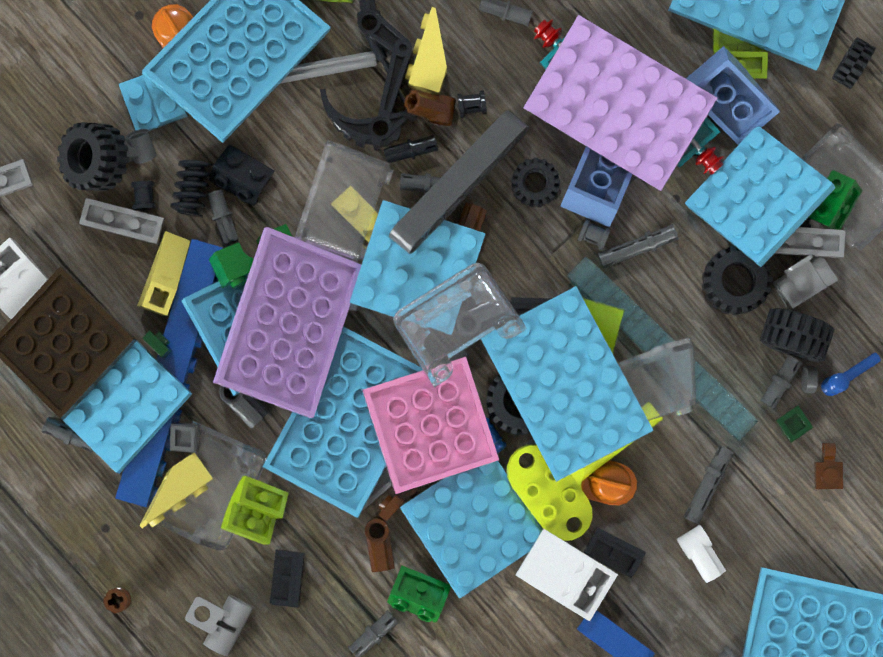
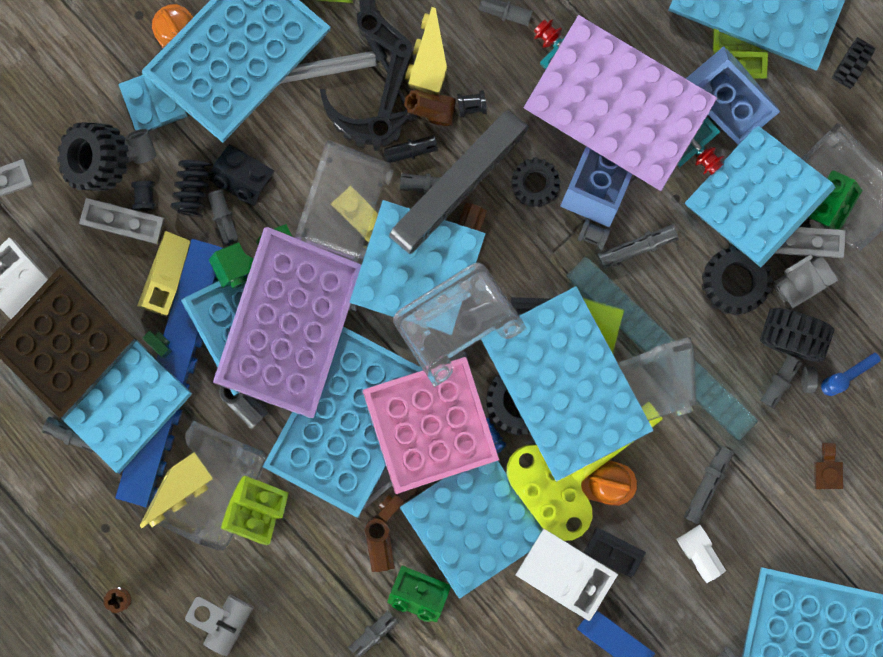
dark grey tile [170,422,200,453] -> none
black hinge [270,549,305,608] -> none
dark green plate [775,405,814,443] -> none

